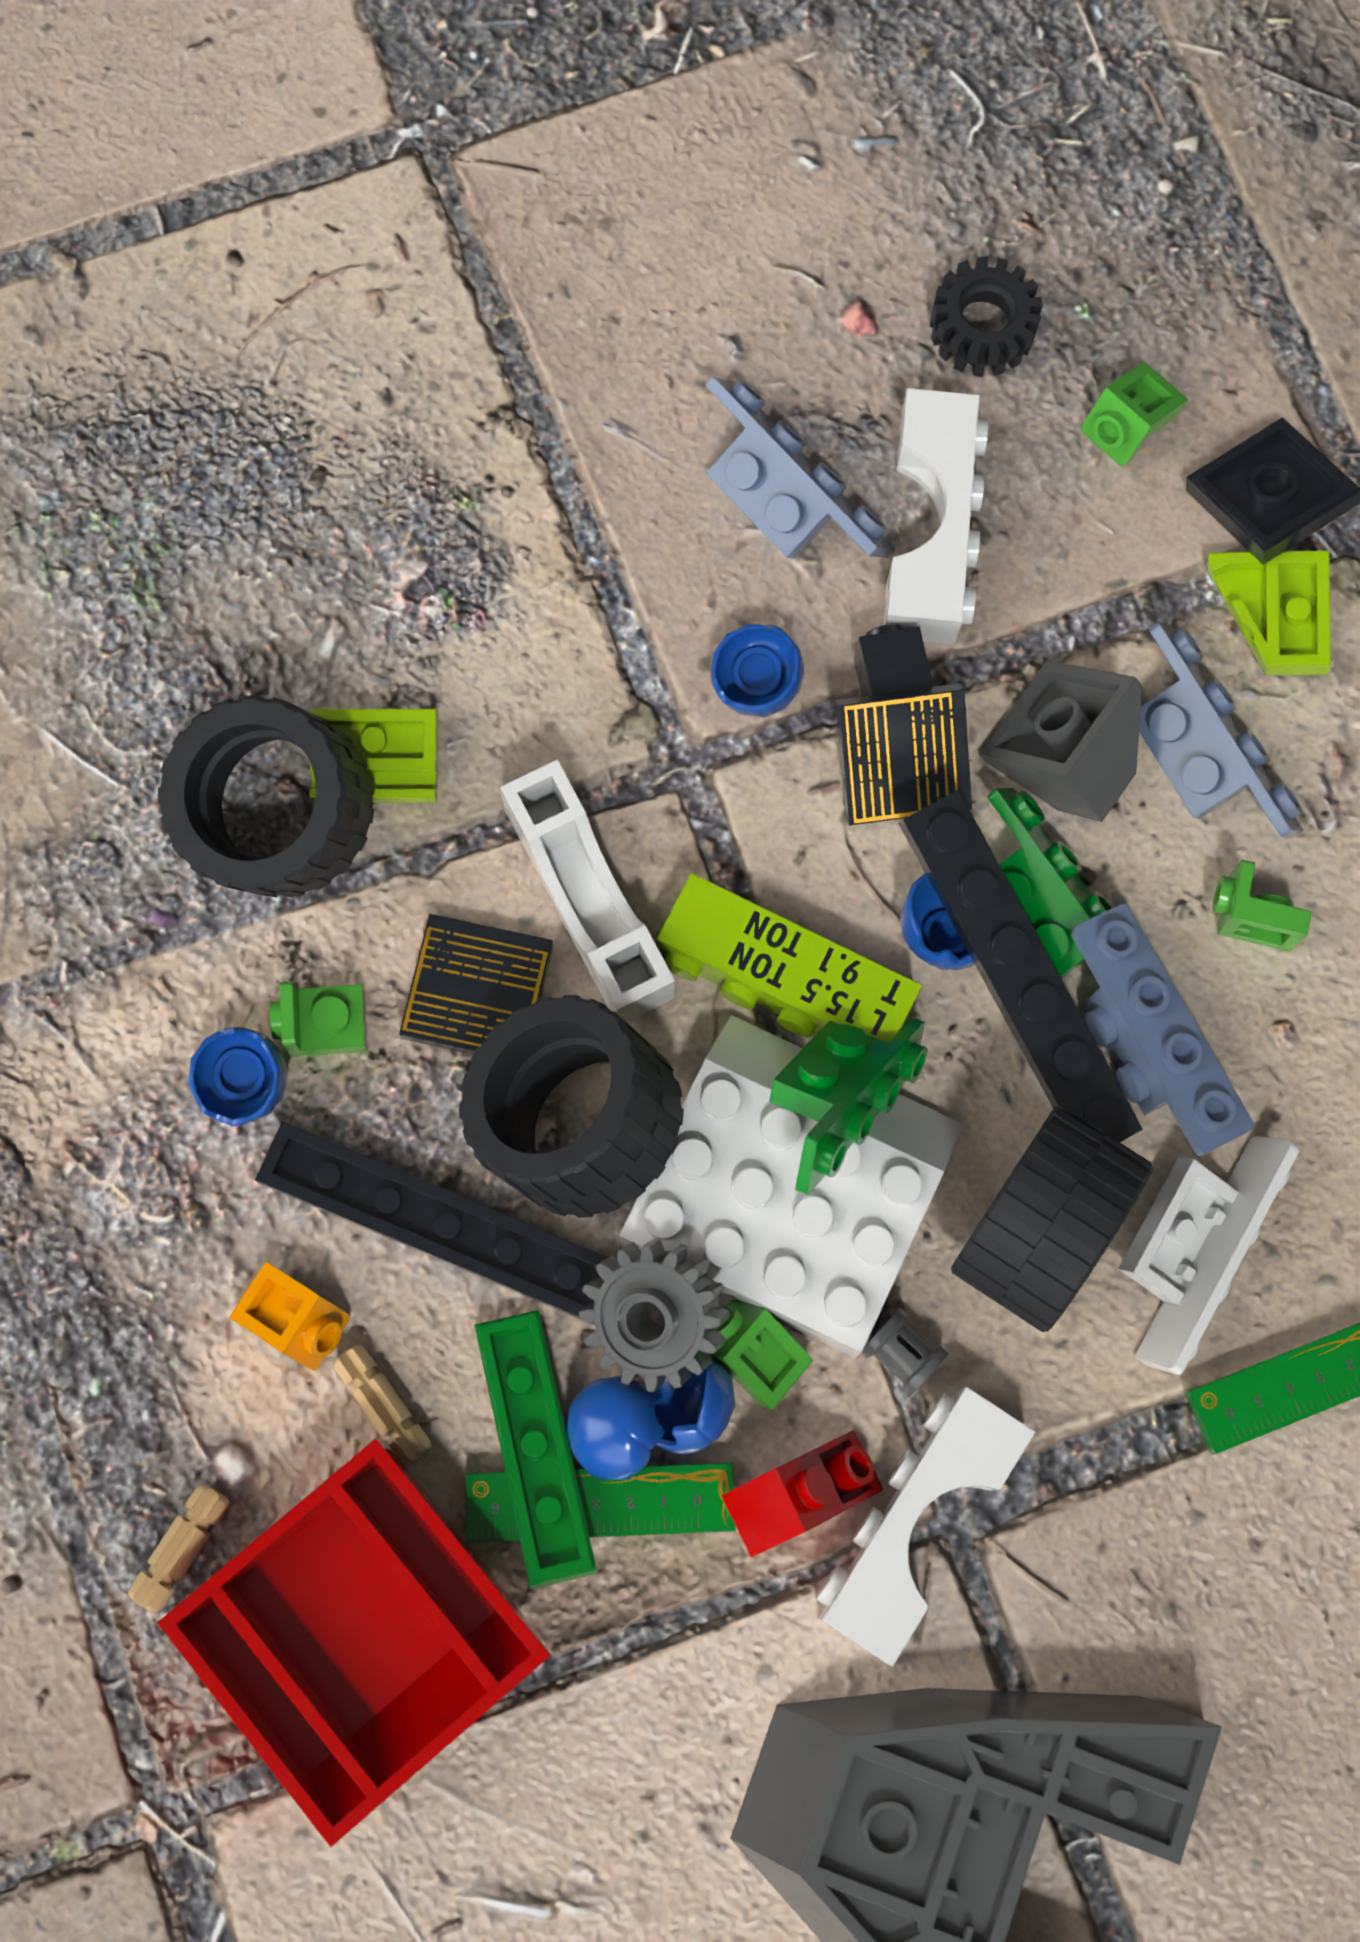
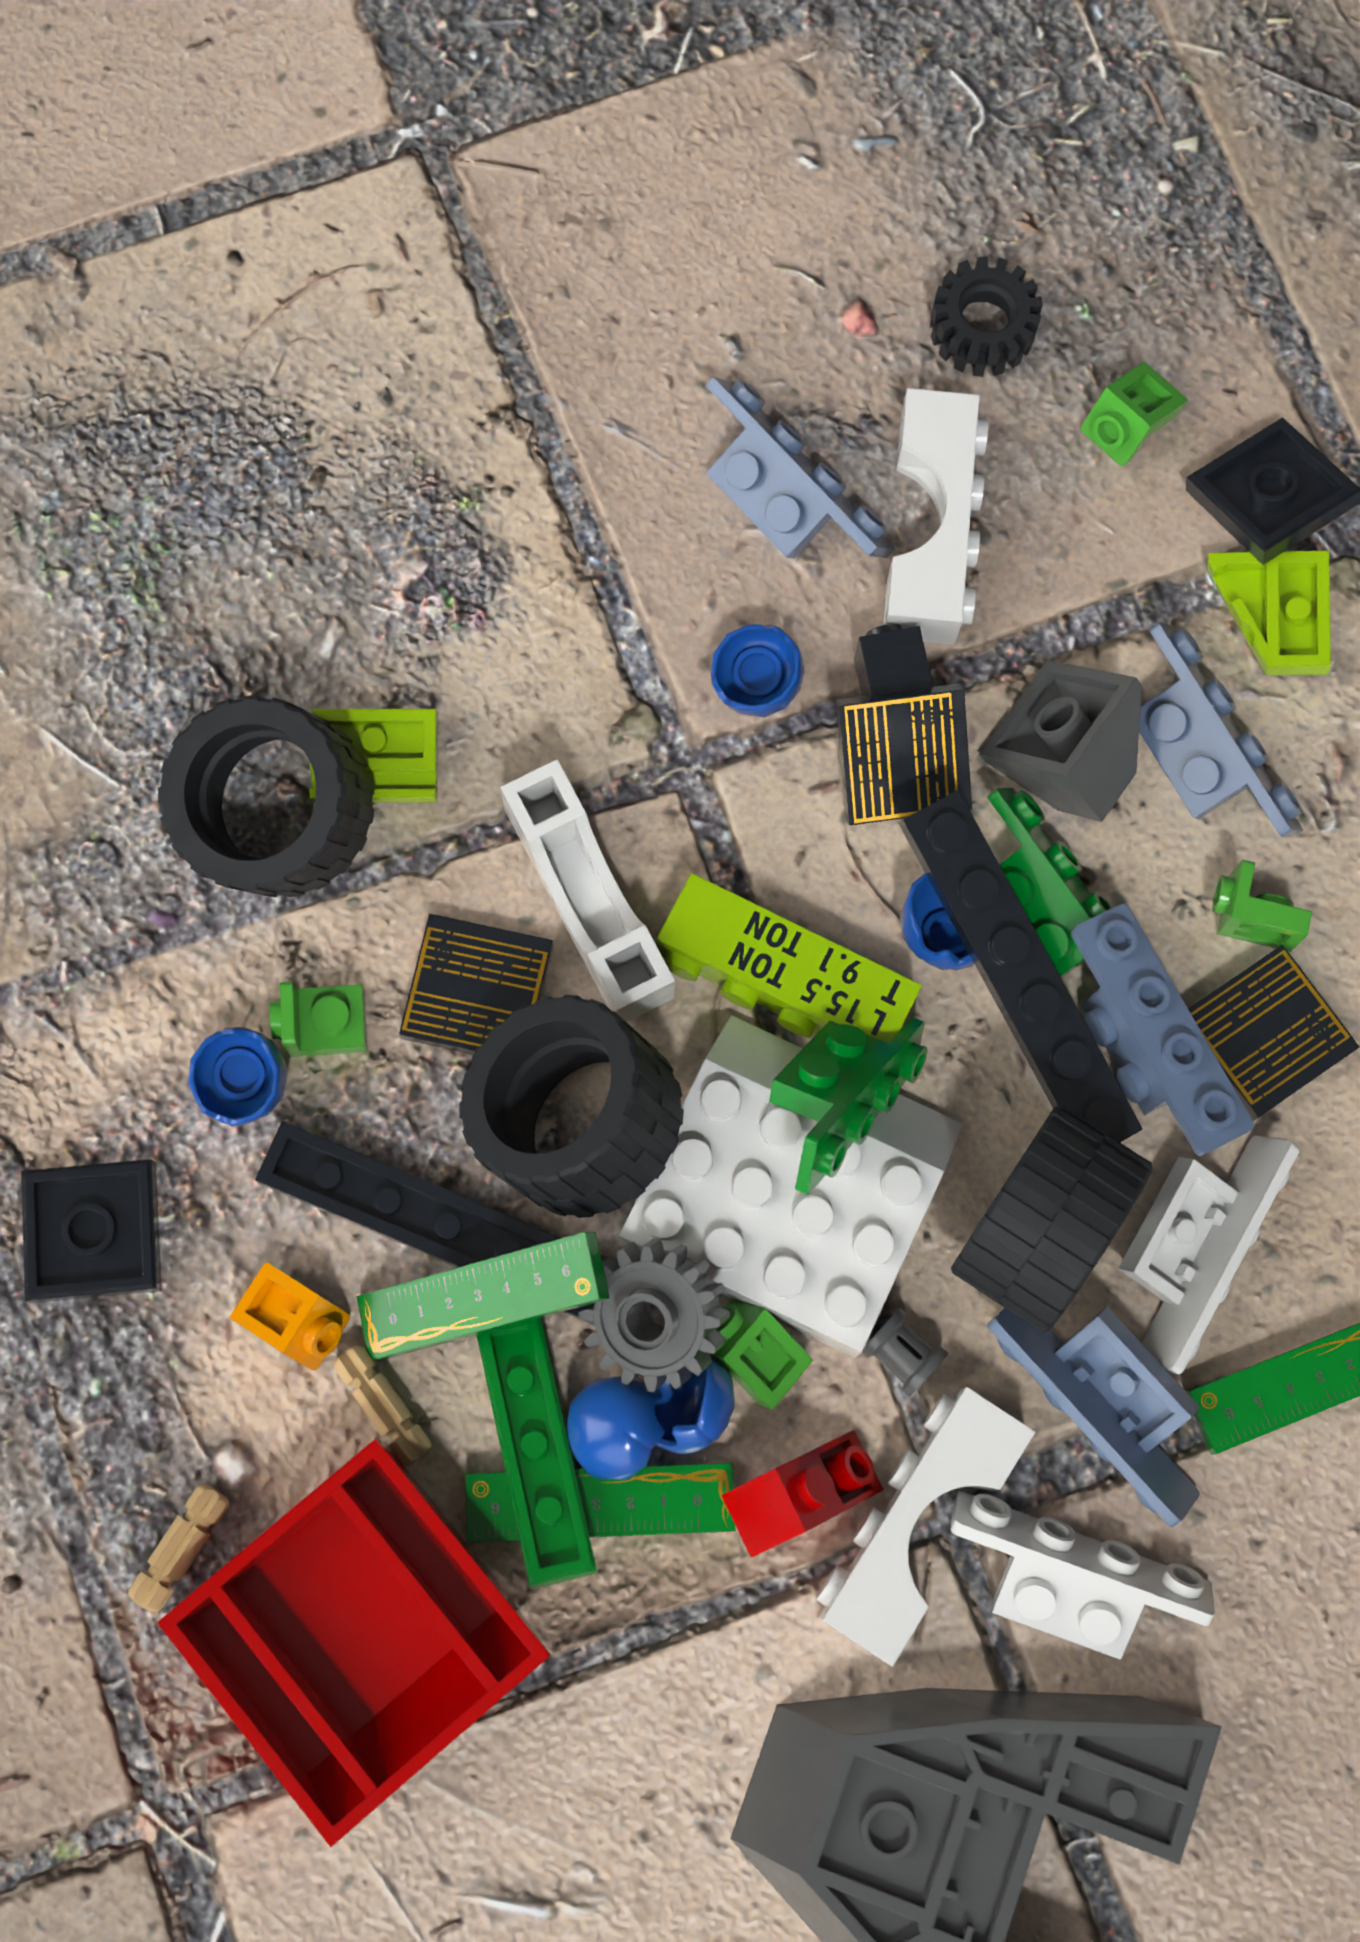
none -> black tile [21,1159,161,1303]
none -> tile [356,1232,610,1361]
none -> white bracket [951,1491,1215,1660]
none -> sand blue bracket [988,1307,1200,1527]
none -> black tile [1188,945,1360,1121]

